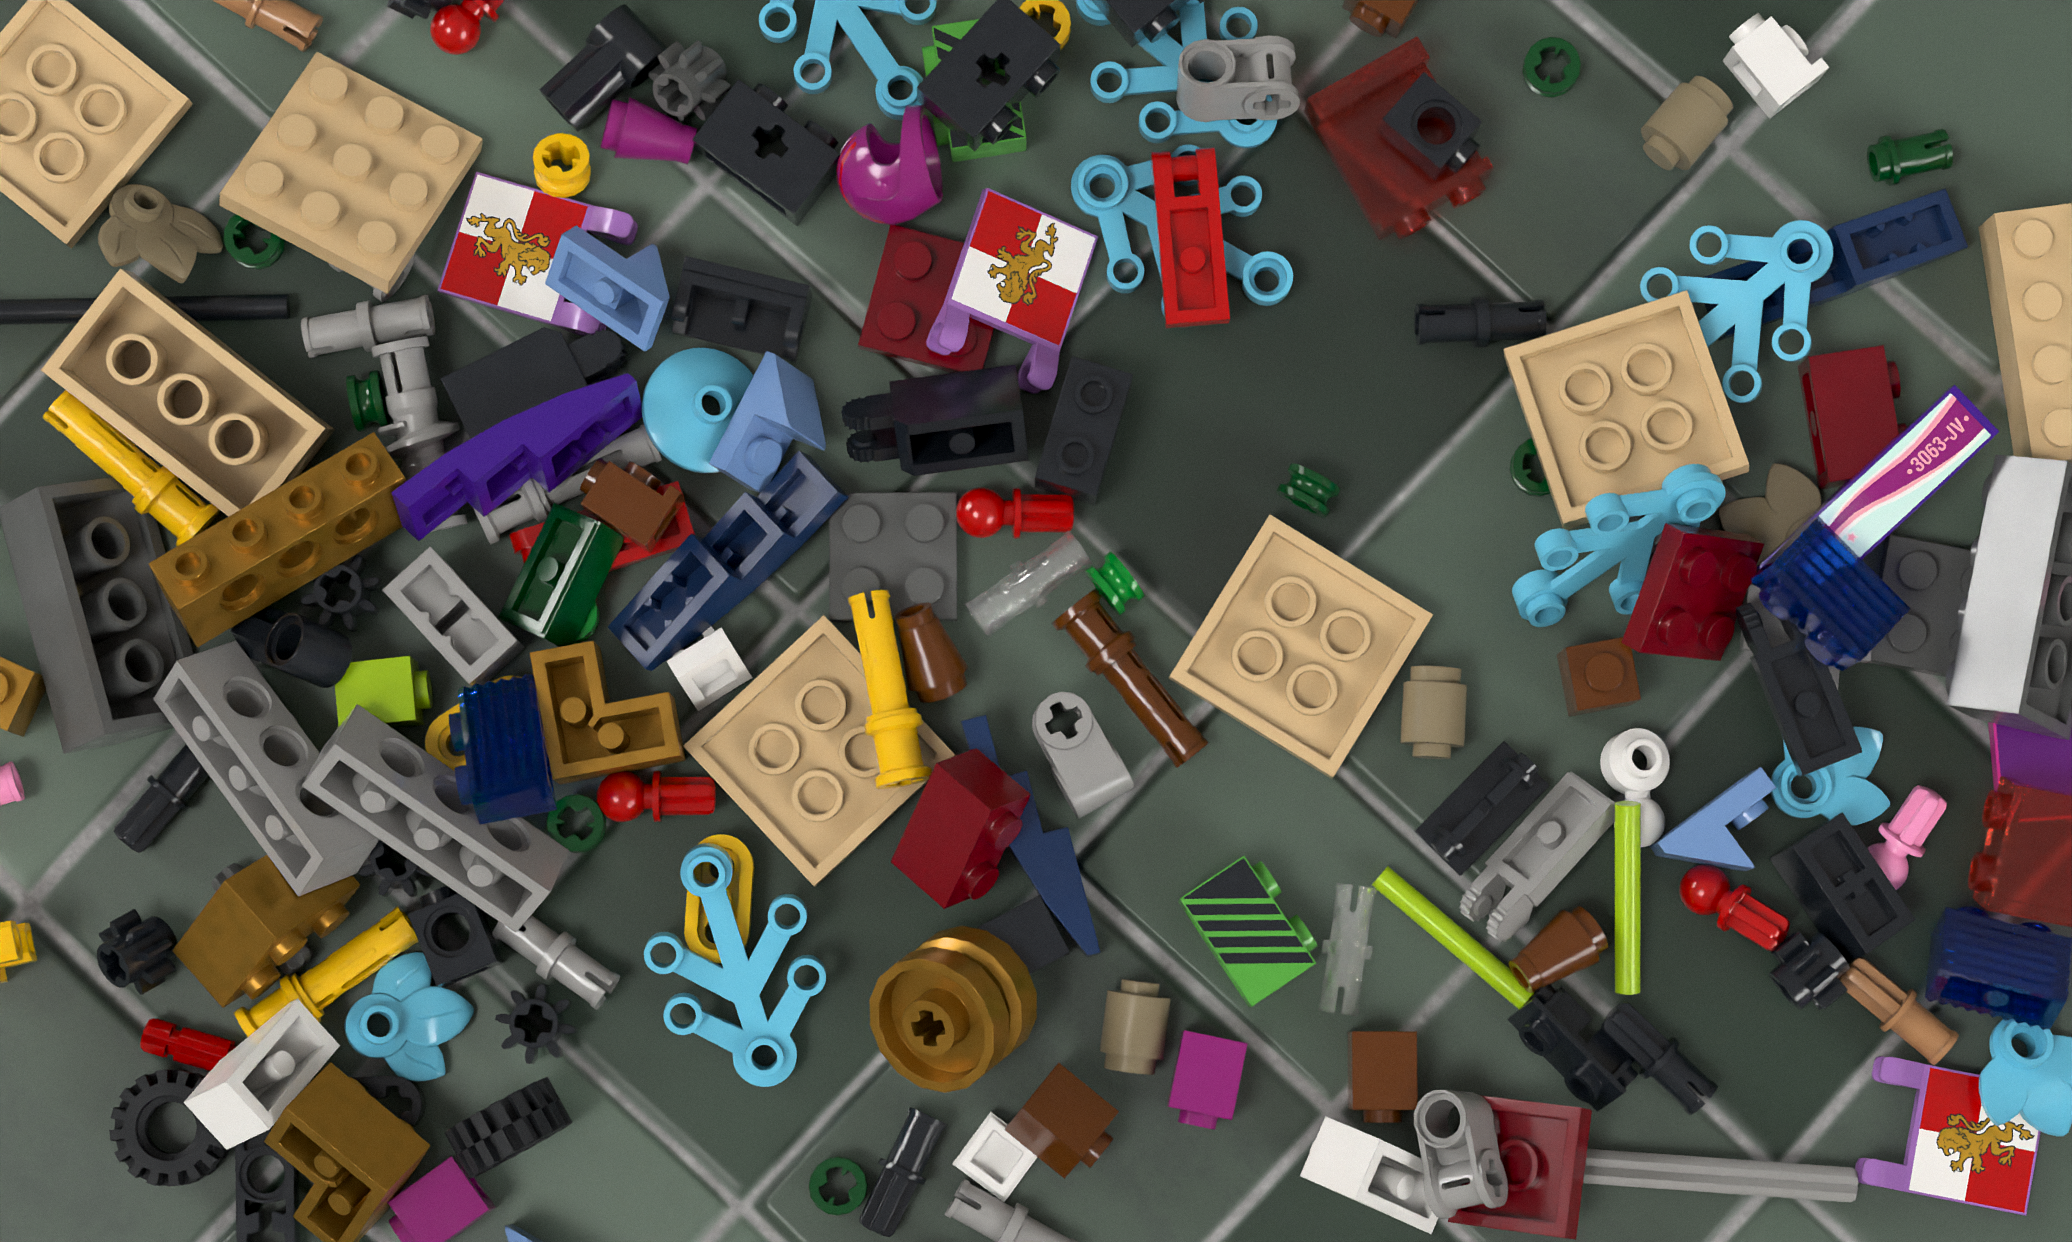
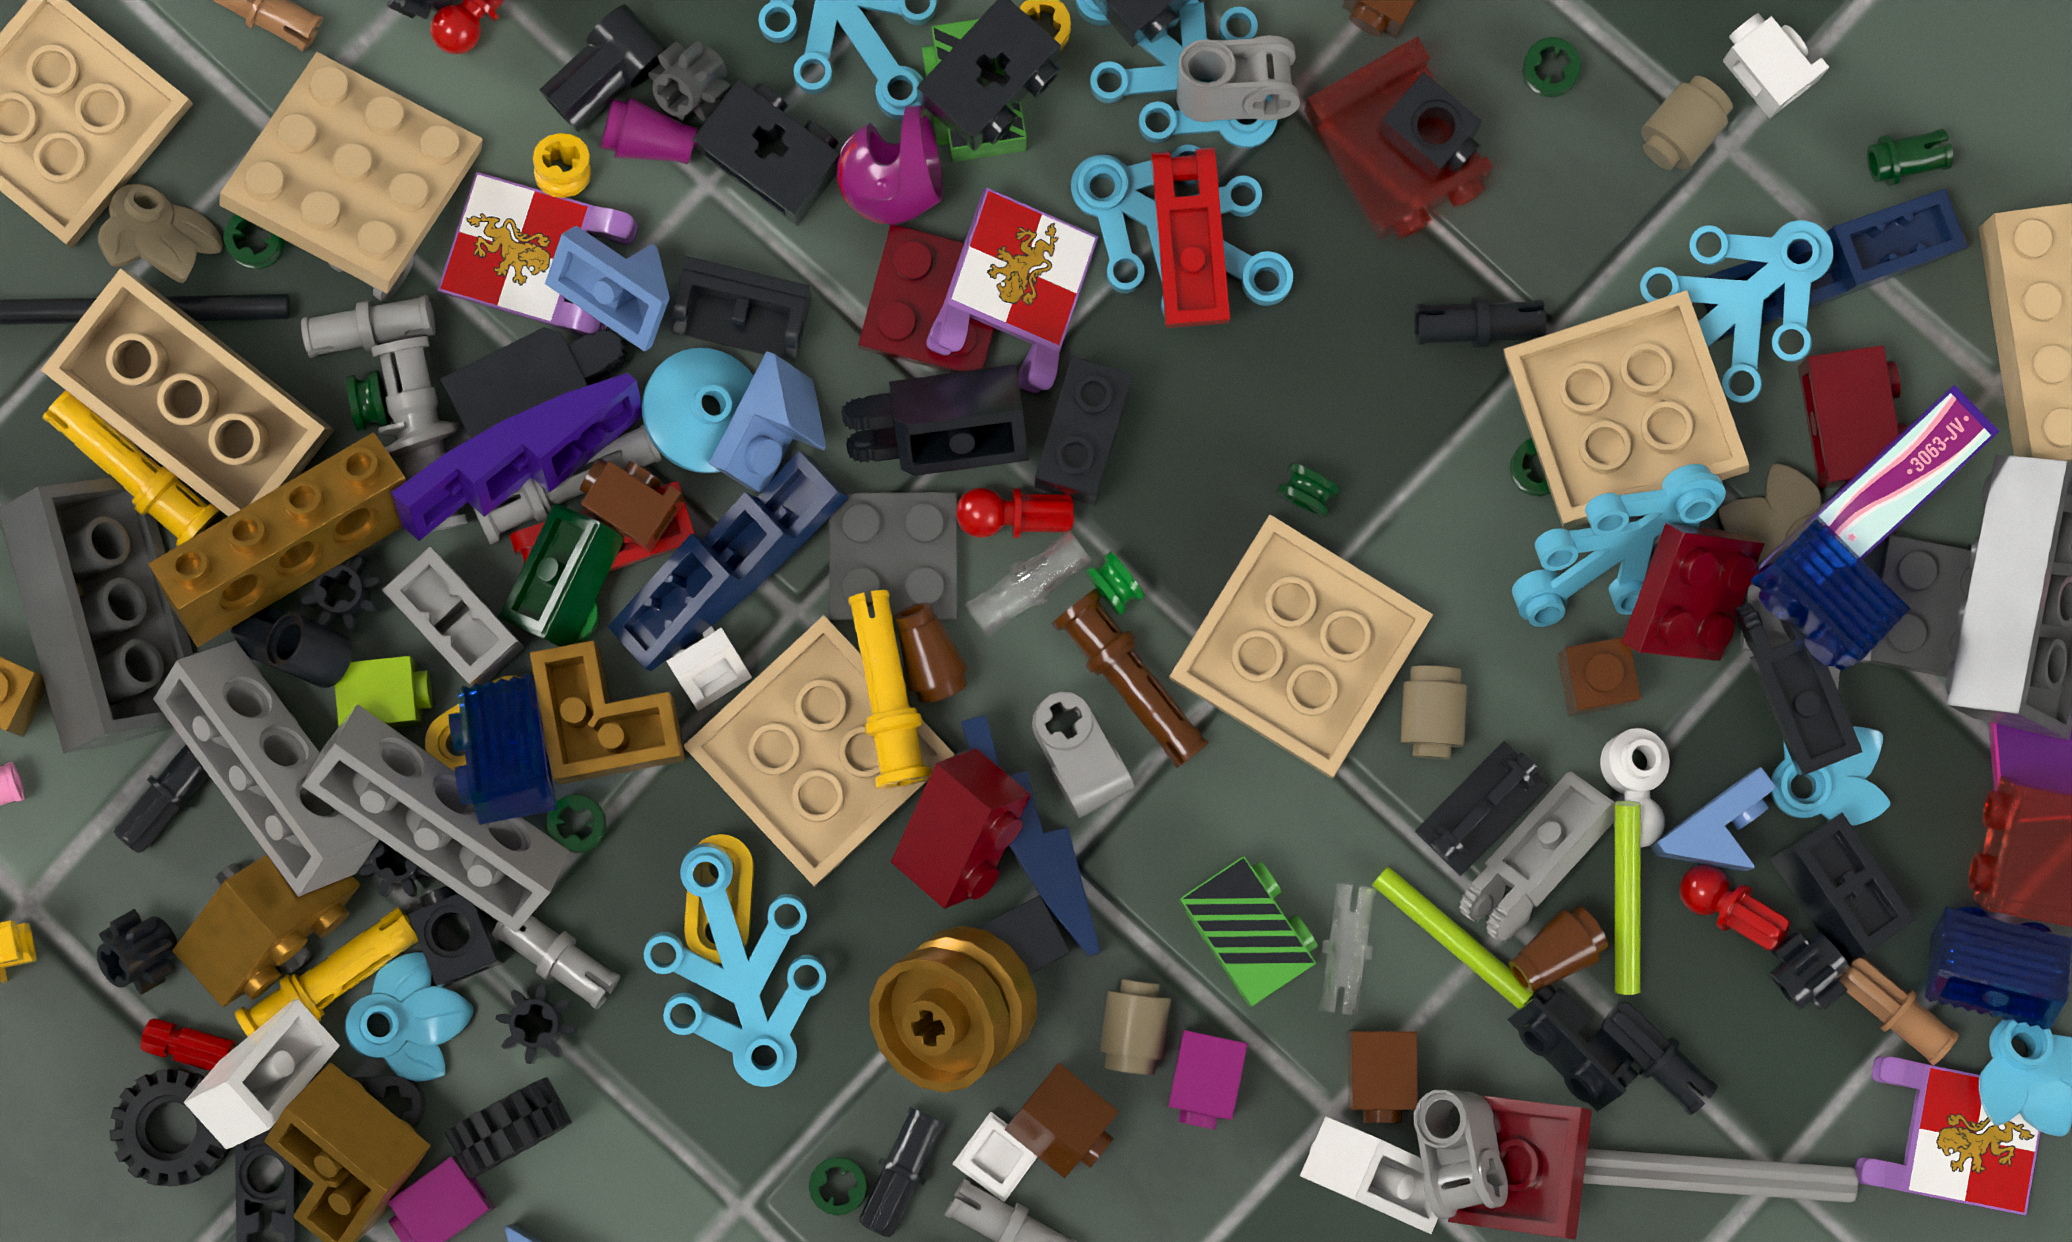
red axle [597,771,716,822] -> none
bright pink axle [1867,785,1947,890] -> none

